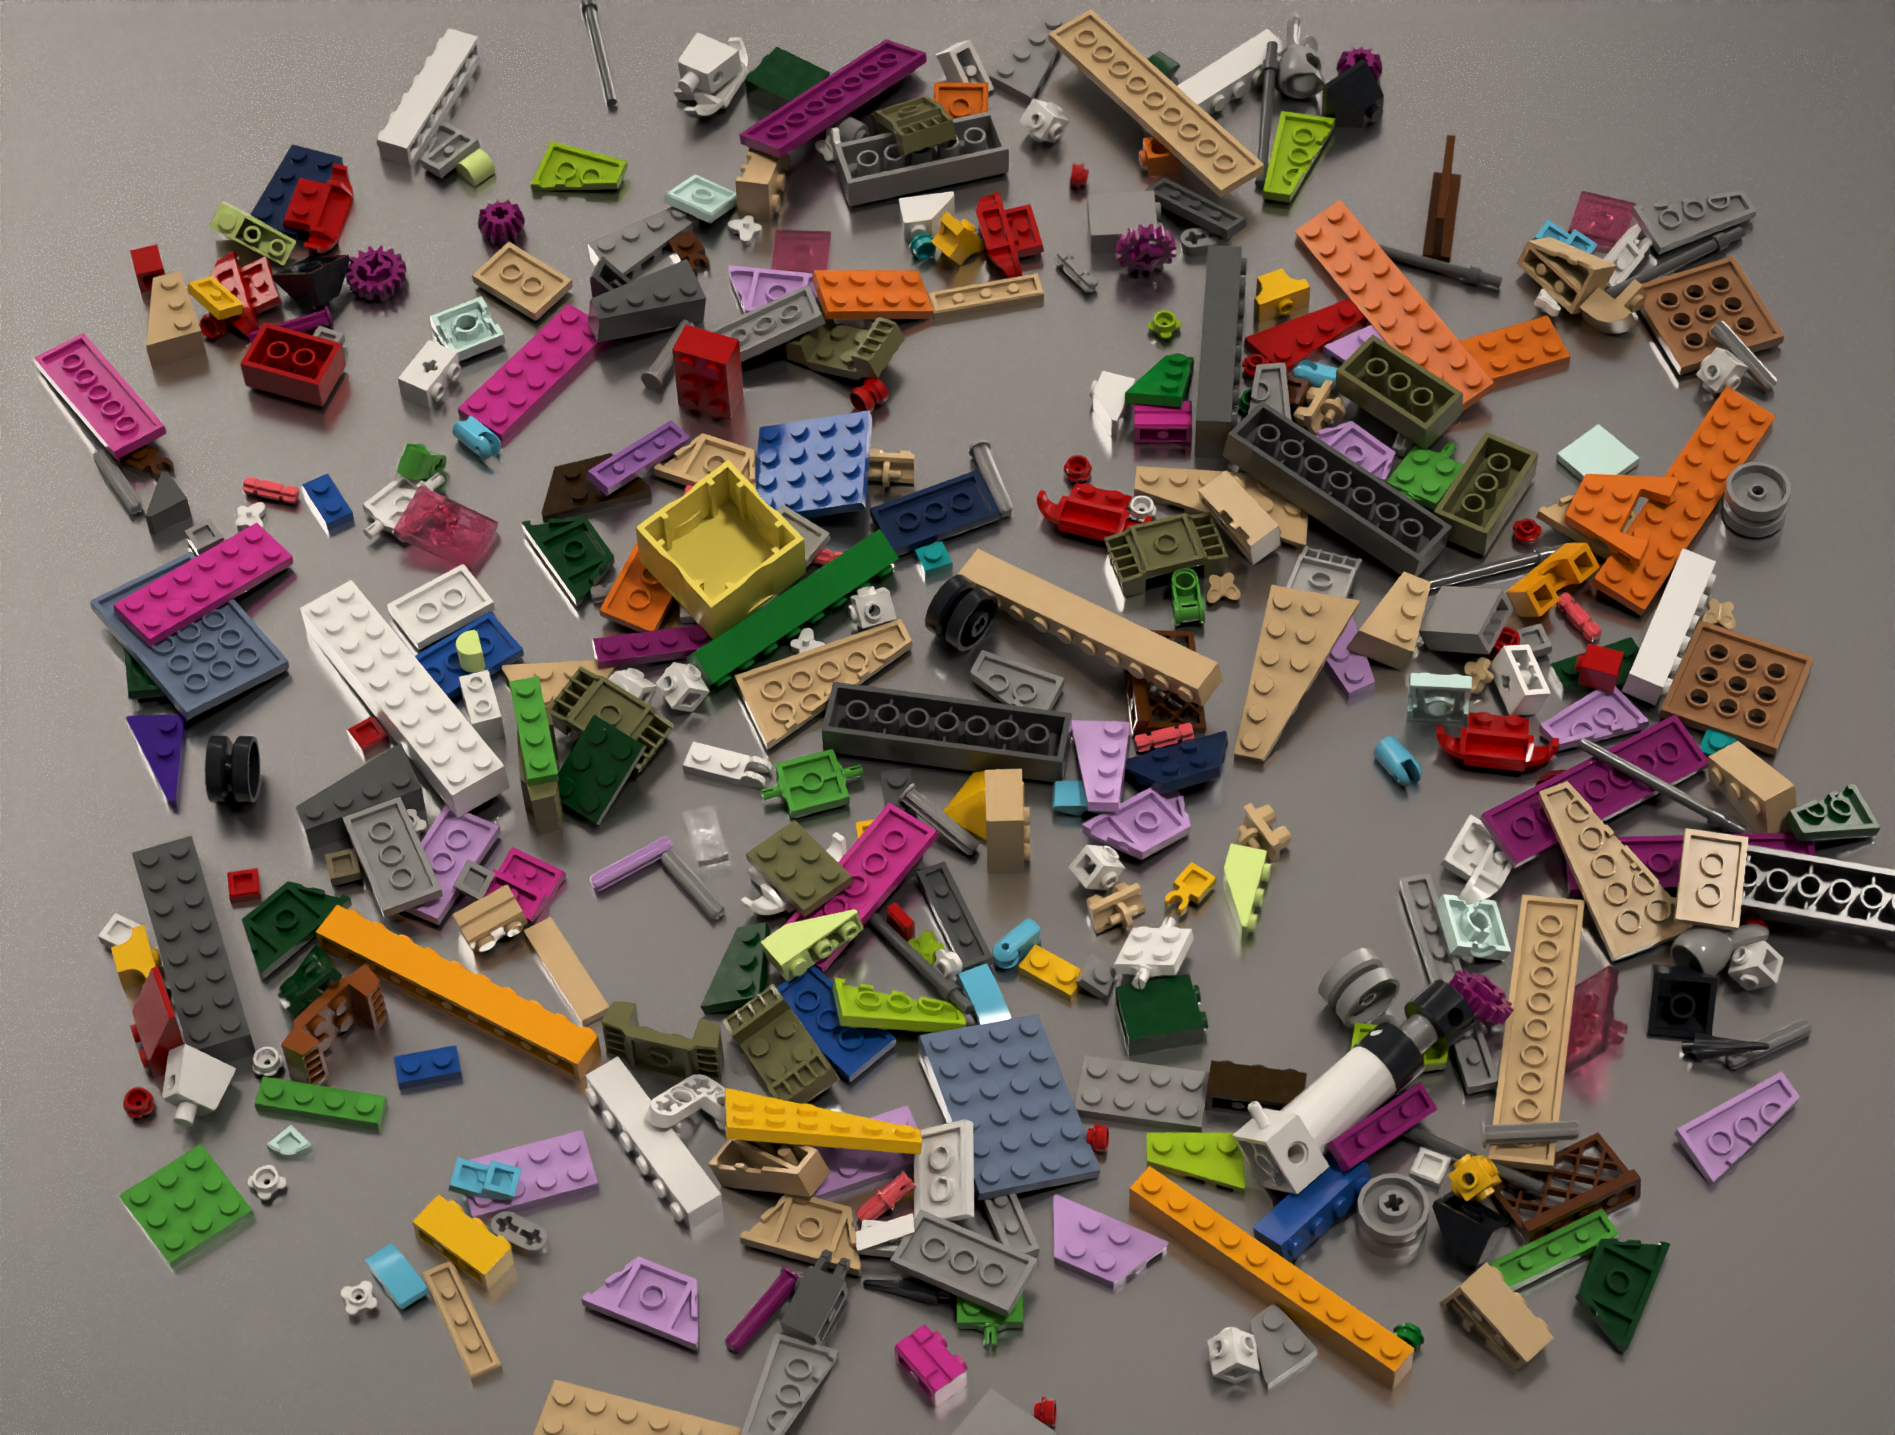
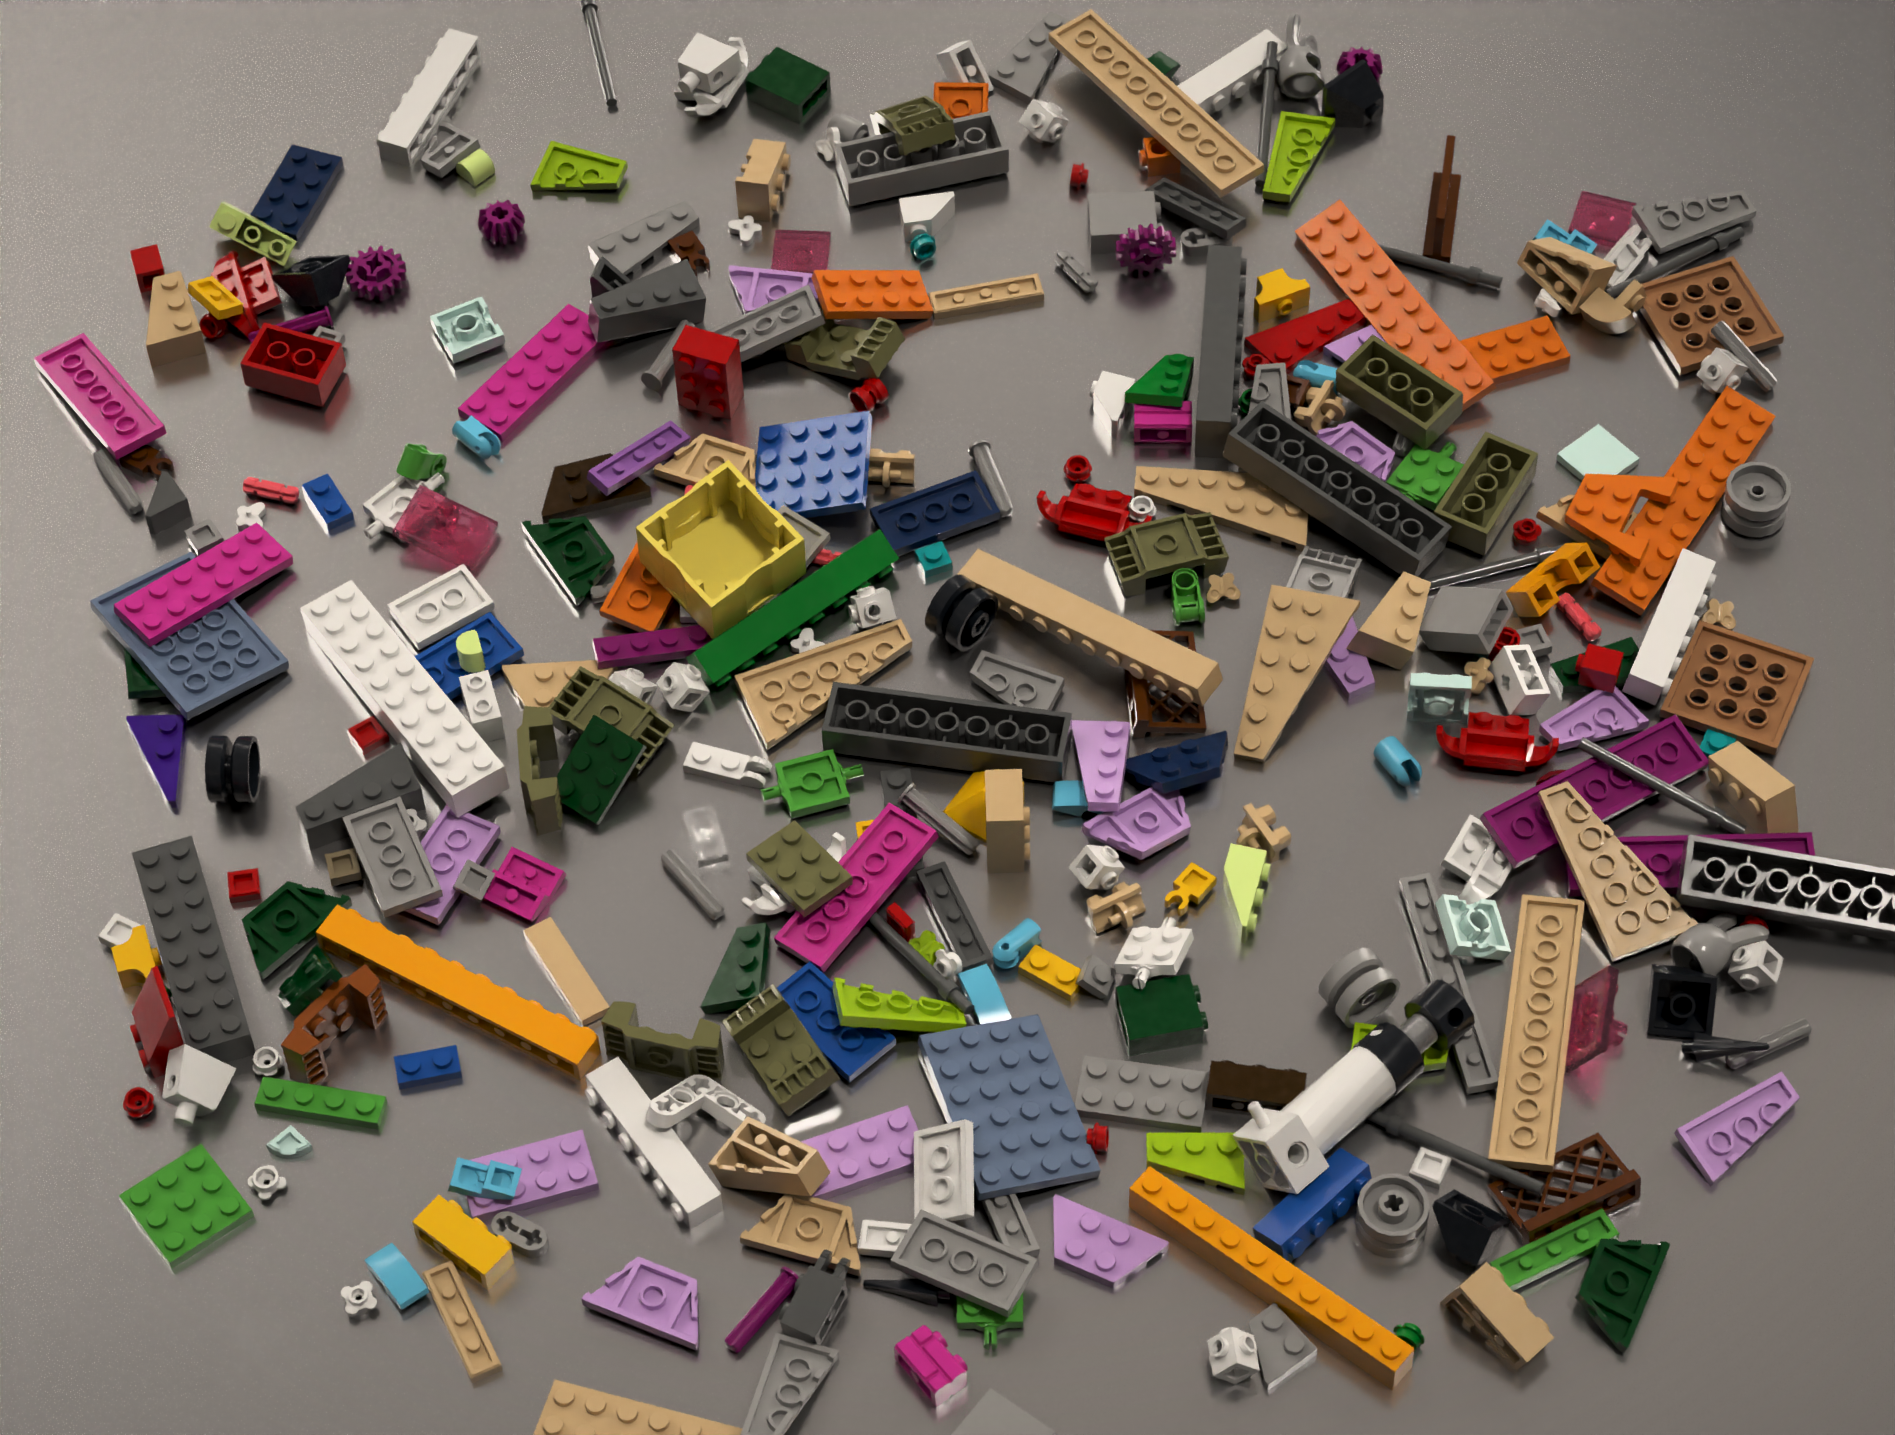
red plate [284,163,353,253] -> none
white brick [398,340,461,409] -> none
tan brick [452,885,528,953] -> none
tan plate [472,242,573,321] -> none
bright green plate [509,676,559,786] -> none
lavender axle [590,836,674,892] -> none
light aqua tile [664,175,737,223] -> none
yellow wing [724,1088,922,1155] -> none
magenta plate [739,39,927,159] -> none
yellowish green slope [761,909,864,982] -> none
coral axle [855,1171,916,1222] -> none
white sticker [855,1213,915,1251] -> none
yellow brick [931,211,986,266] -> none
red plate [975,192,1044,278] -> none
red plate [1034,1396,1057,1427] -> none
coral axle [1135,723,1194,753] -> none
lime plate [1148,310,1181,339] -> none
tan wedge [1198,470,1282,565] -> none
magenta plate [1326,1082,1437,1172] -> none
magenta gear [1448,970,1514,1025] -> none
yellow brick [1448,1154,1502,1203] -> none
light grey axle [1481,1121,1579,1148] -> none
tan plate [1674,828,1749,931] -> none
dark green wing [1785,783,1881,841] -> none

